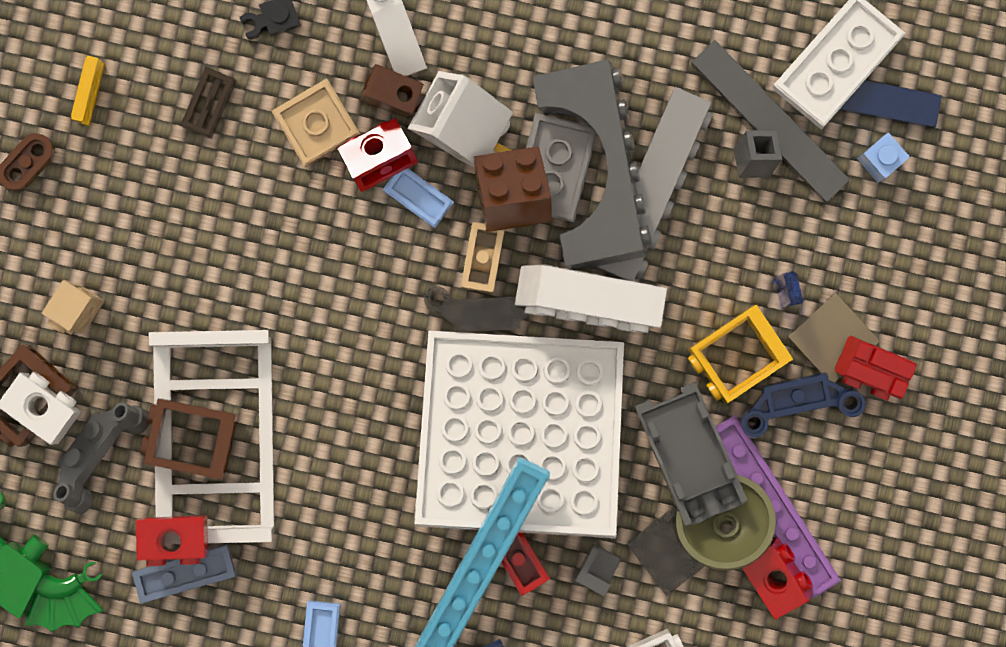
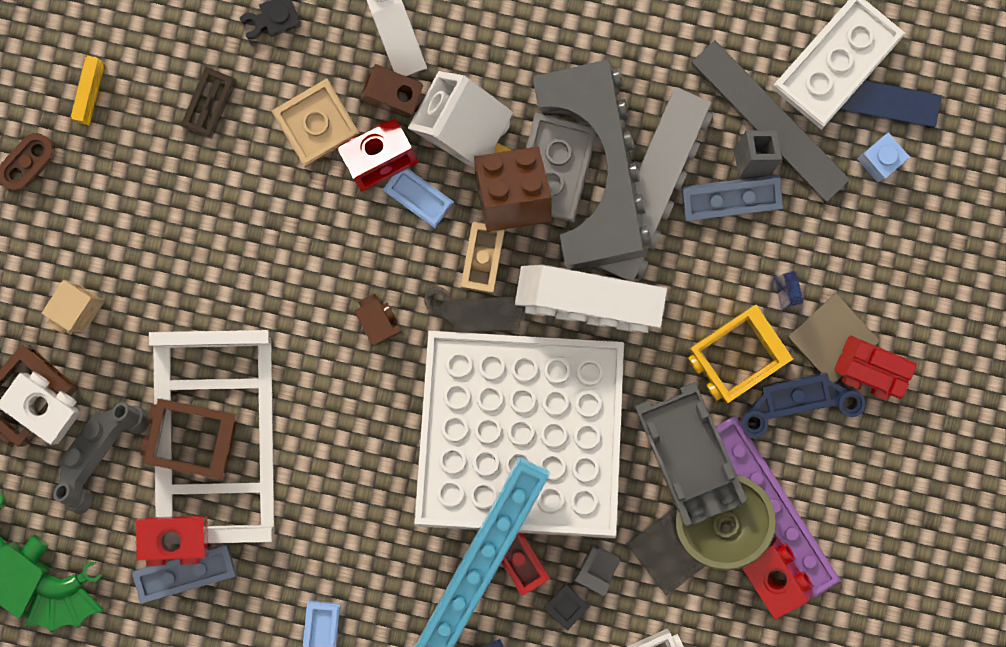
none -> reddish brown brick [354,294,403,346]
none -> black plate [544,583,590,631]
none -> sand blue plate [681,174,783,221]

